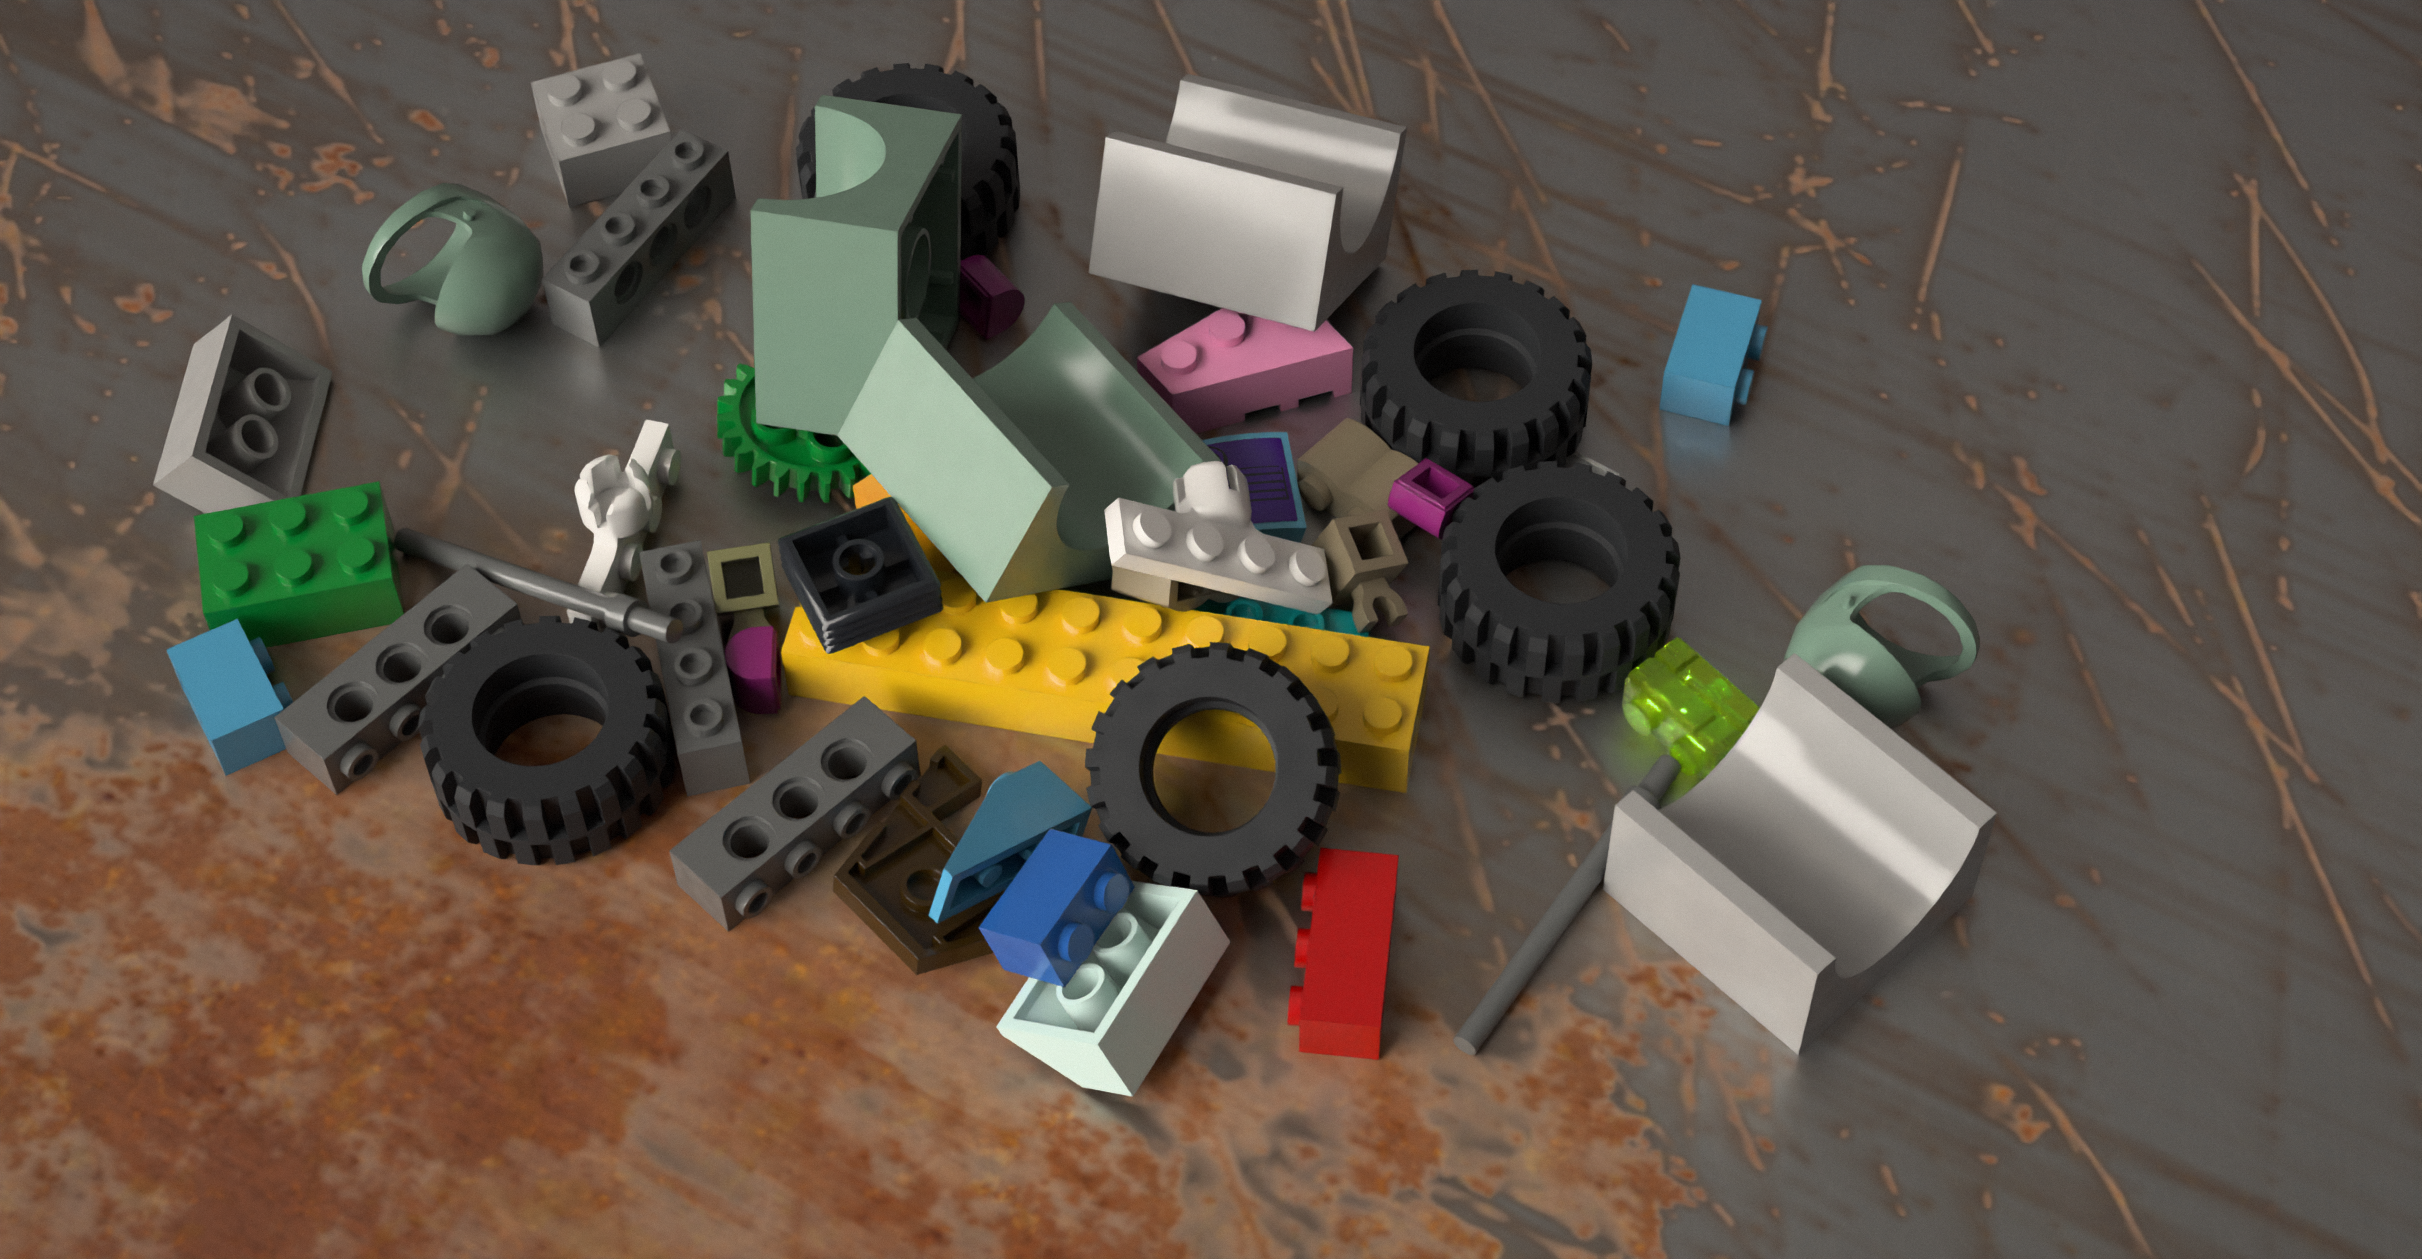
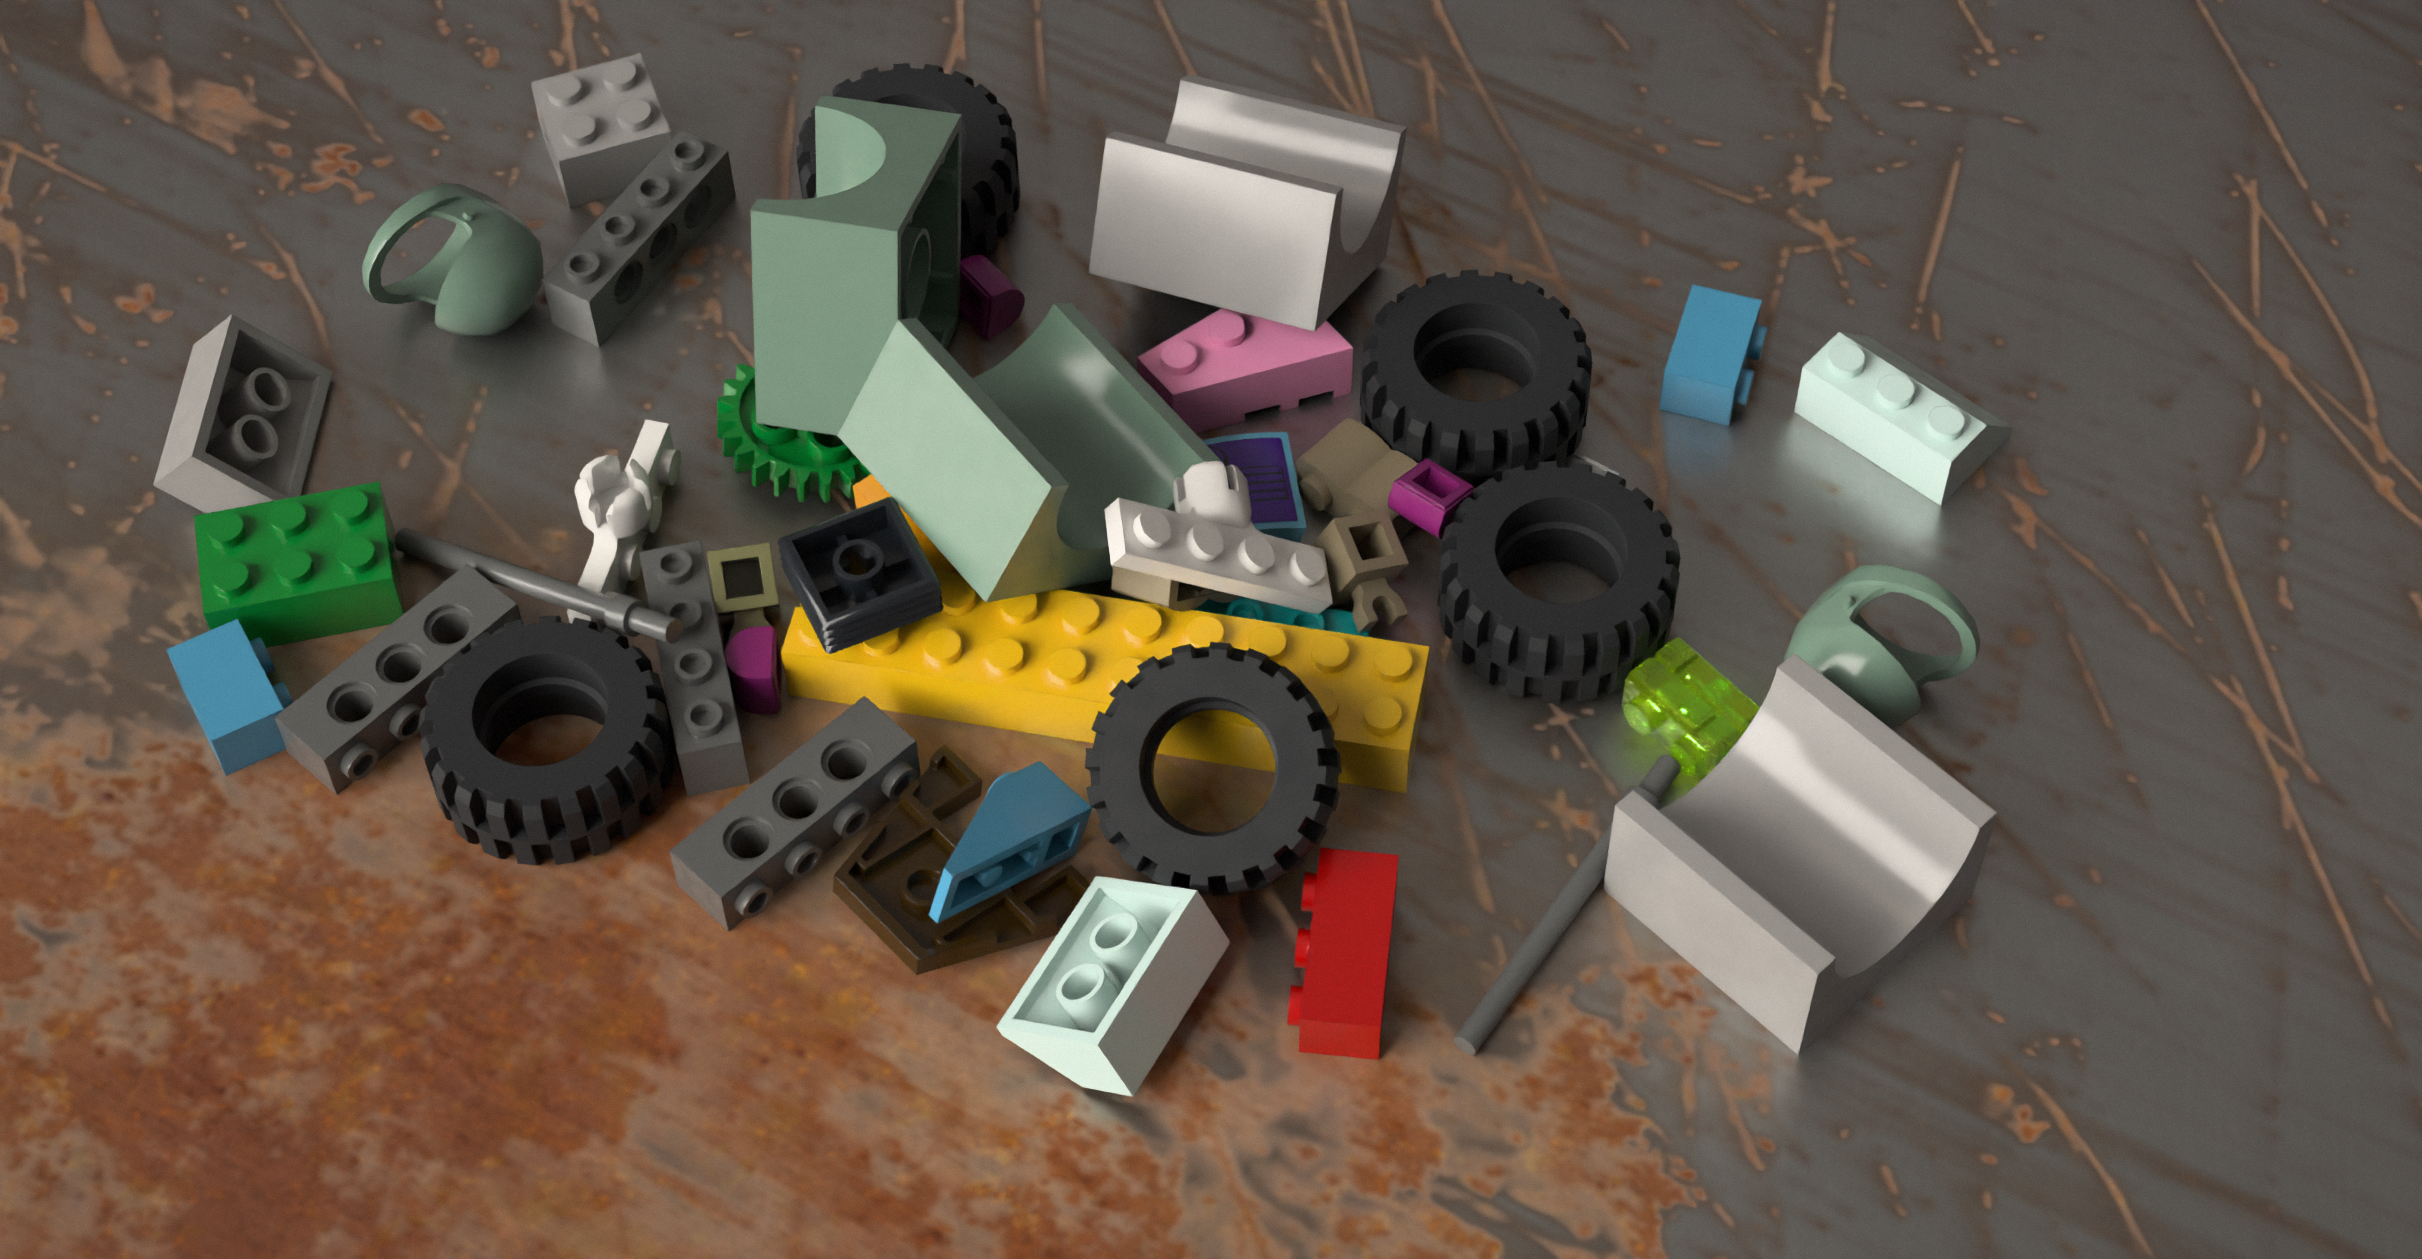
blue brick [979,829,1135,987] -> none
none -> light aqua slope [1794,332,2013,506]

